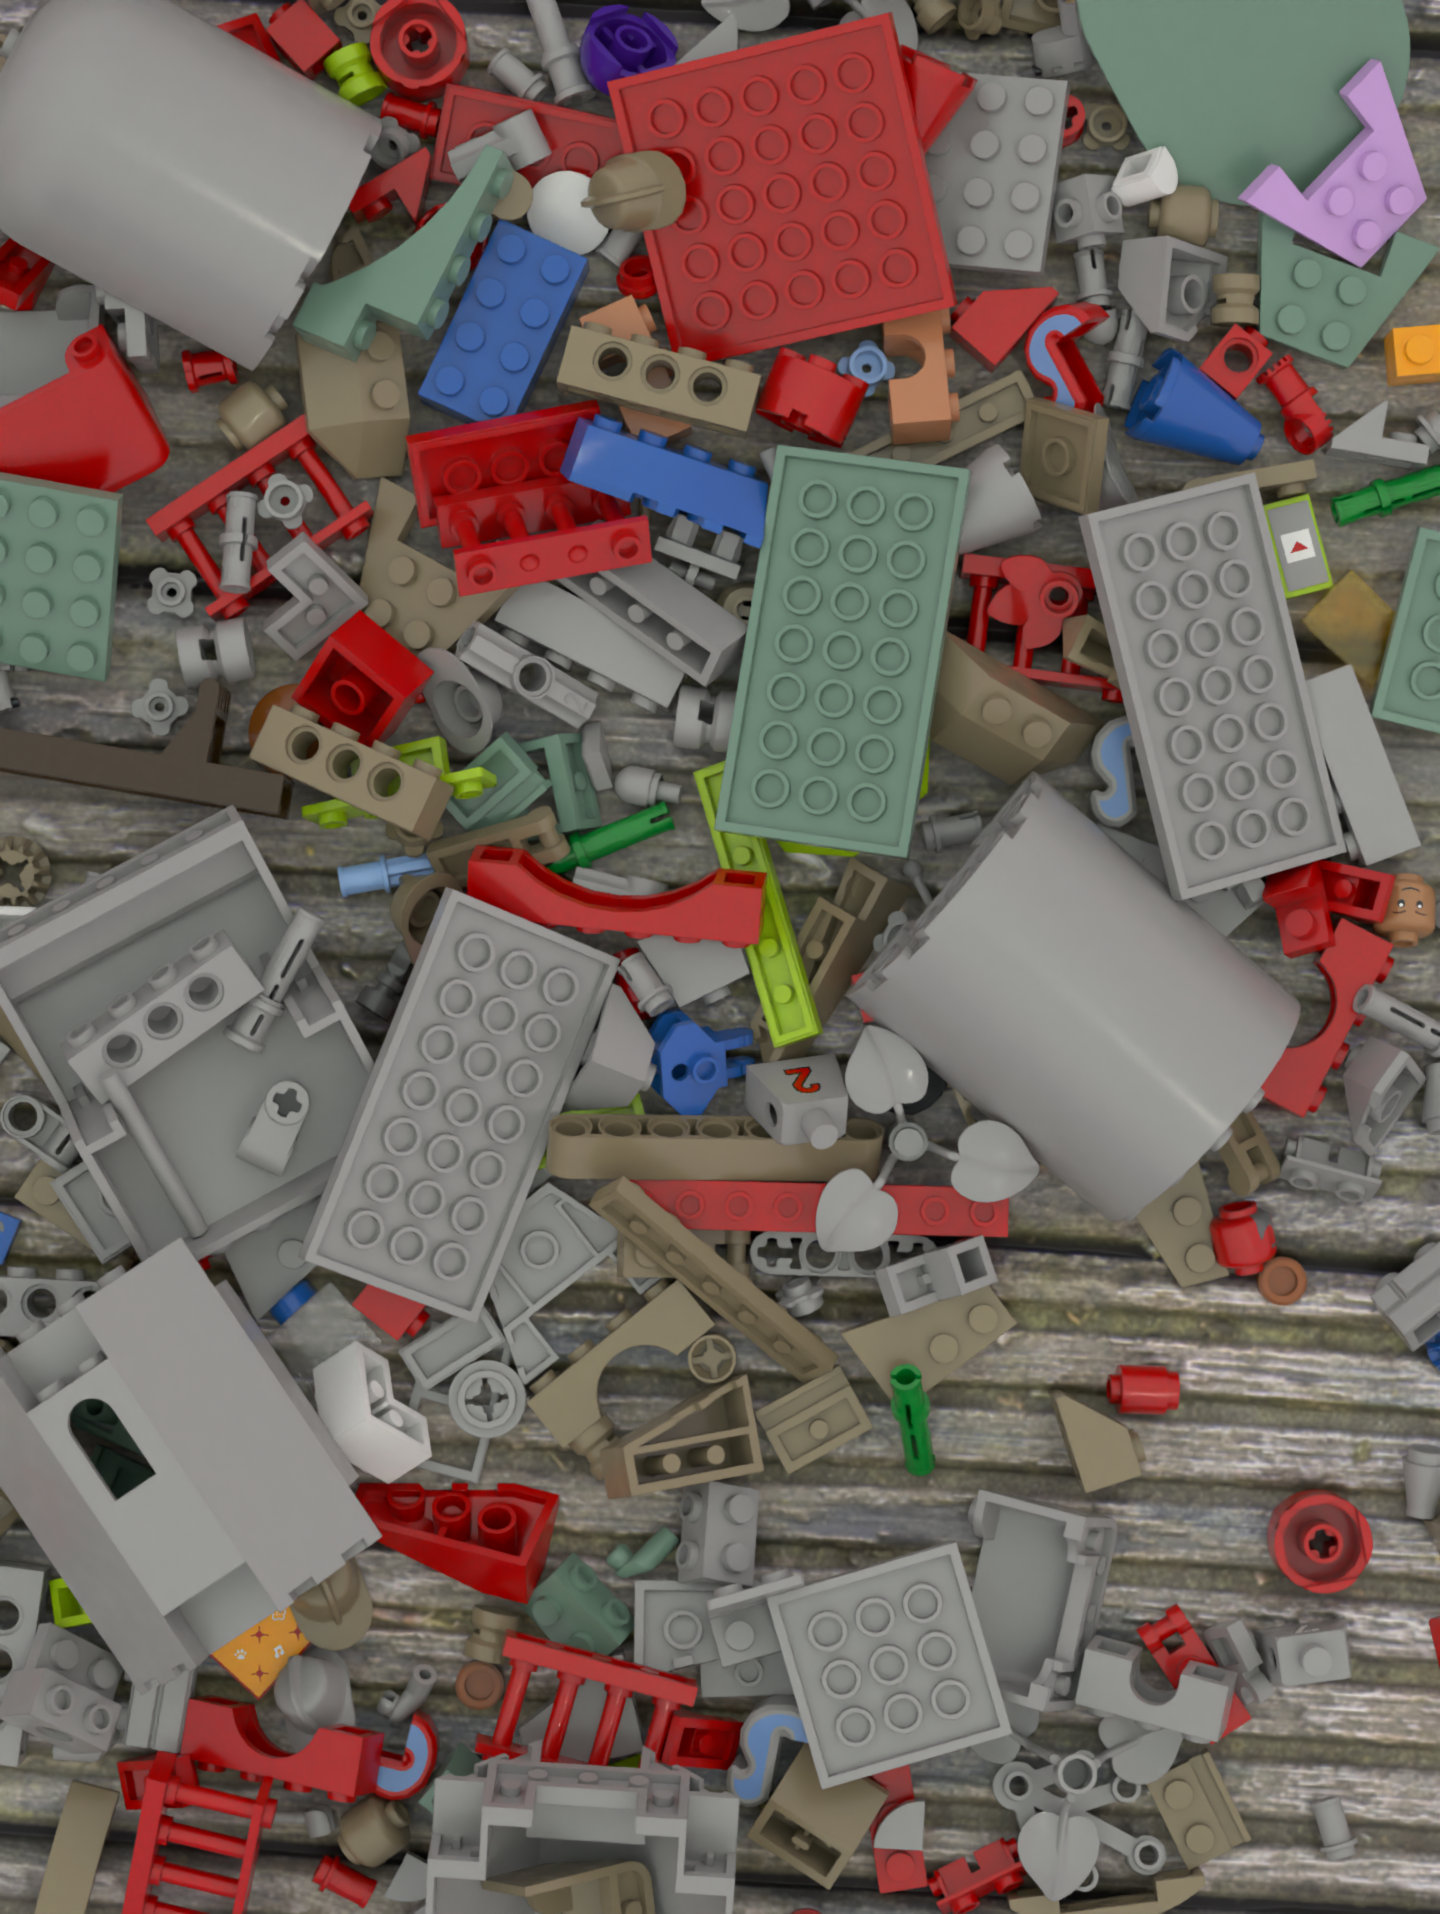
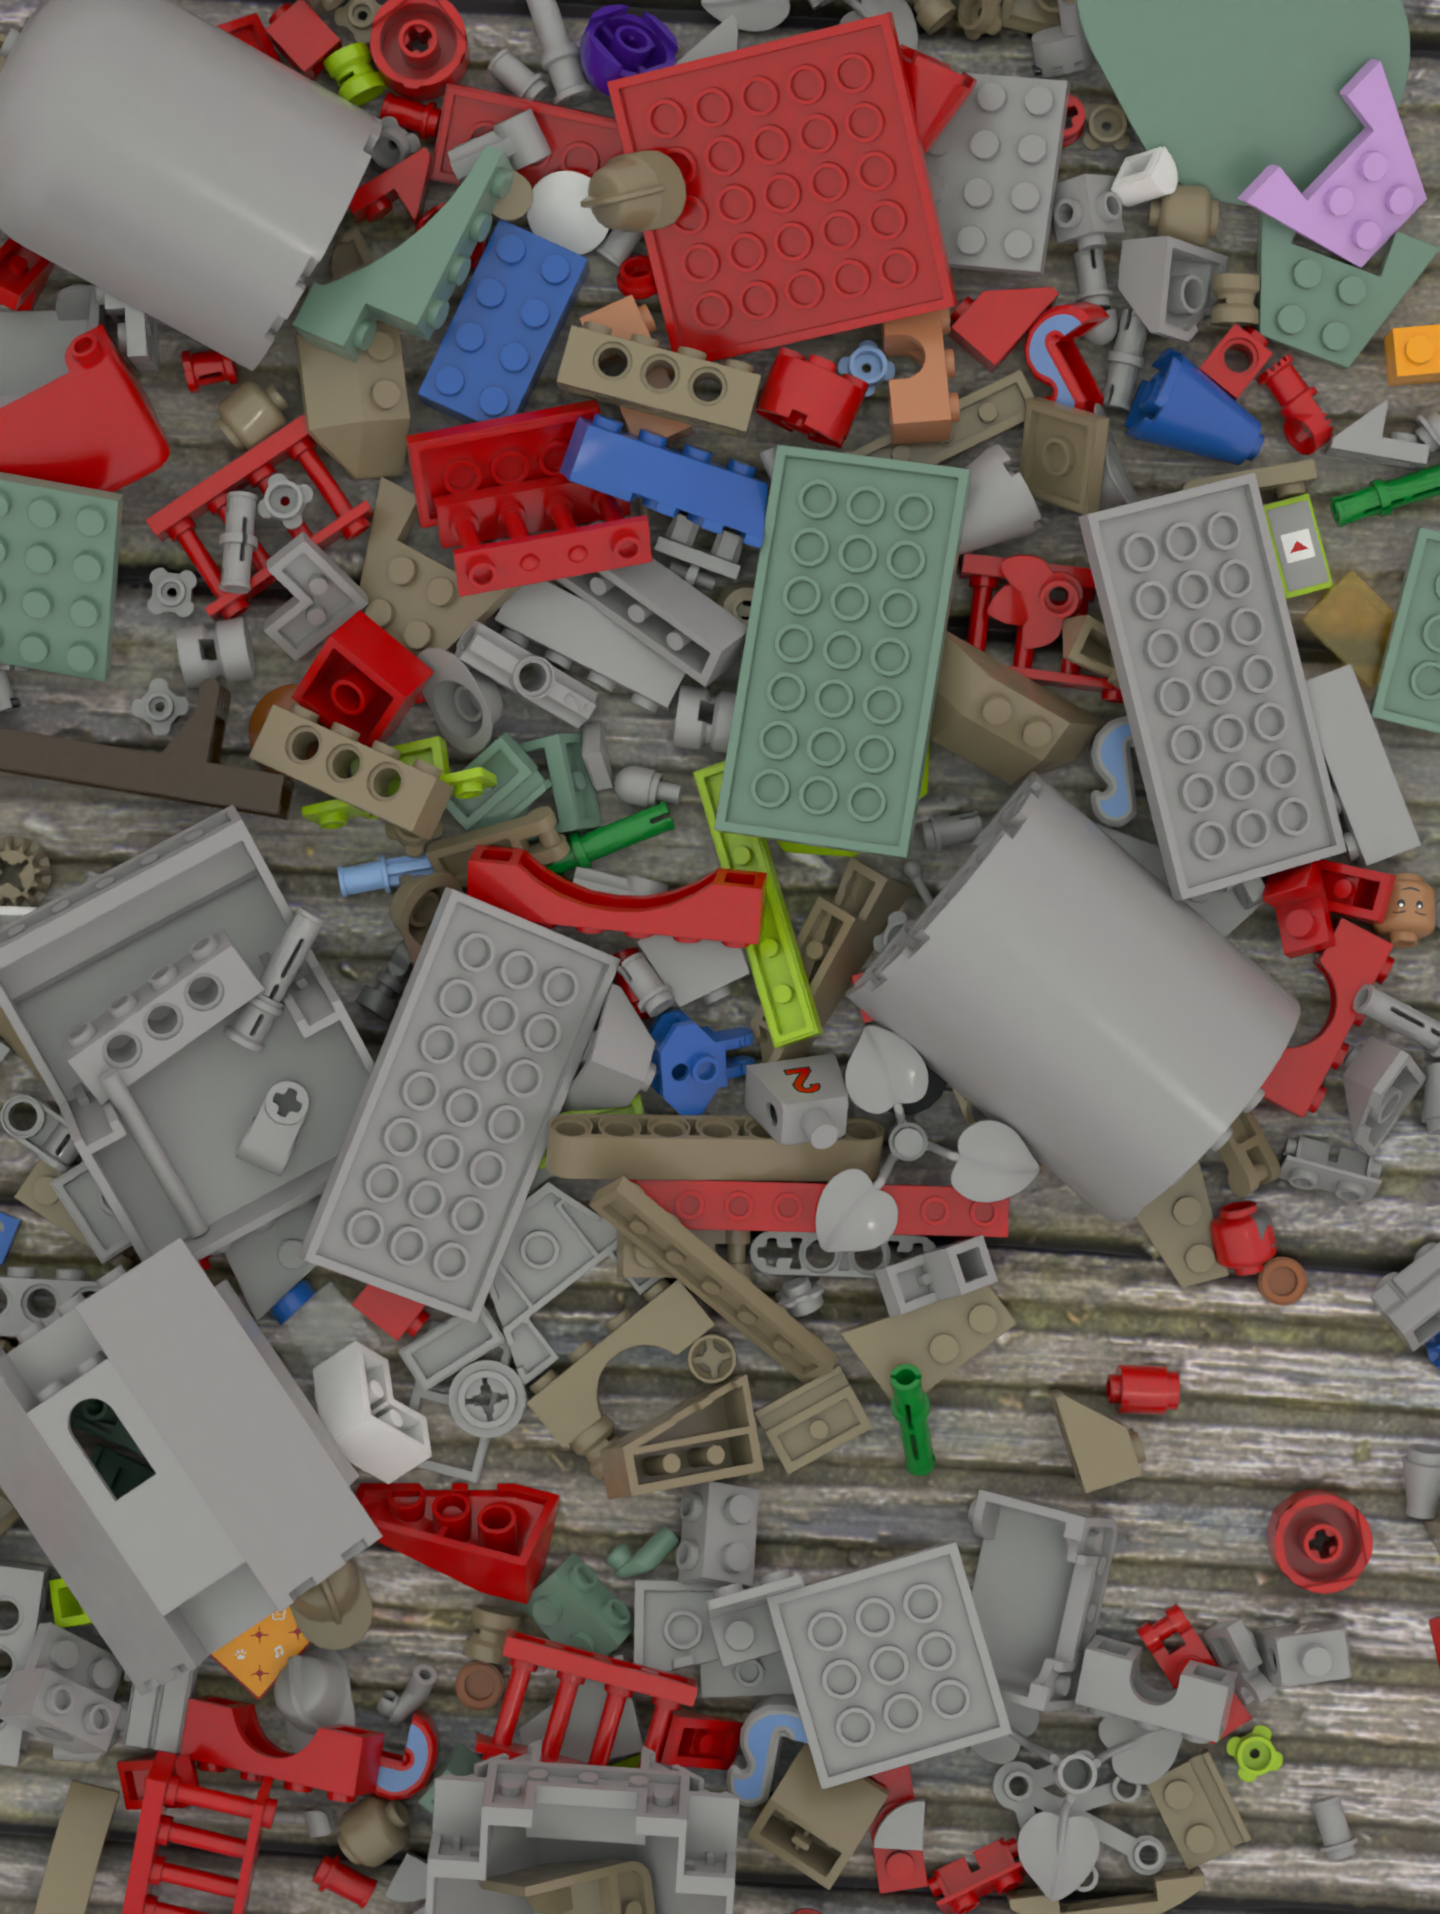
none -> lime plate [1226,1725,1283,1782]

